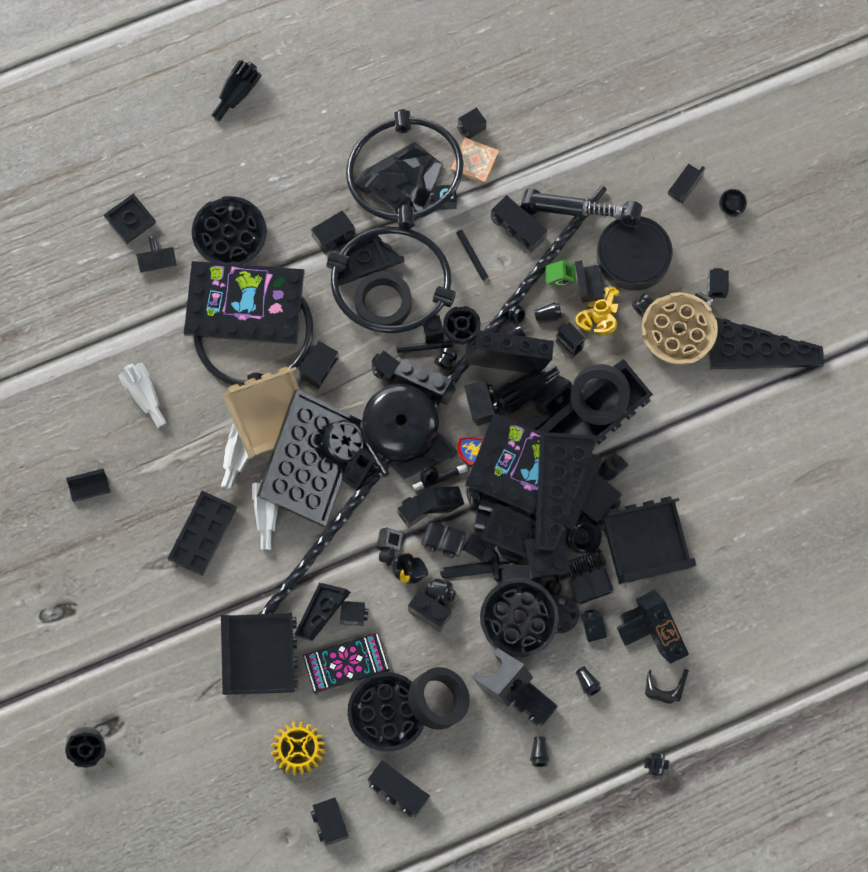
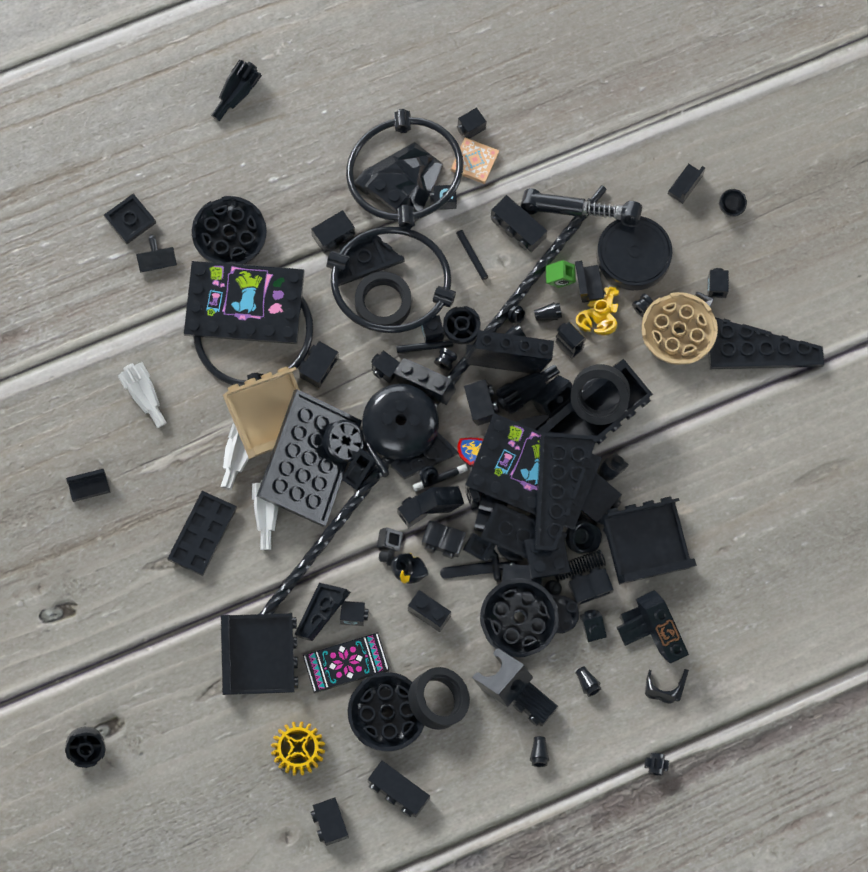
black head [425,578,456,606] -> none

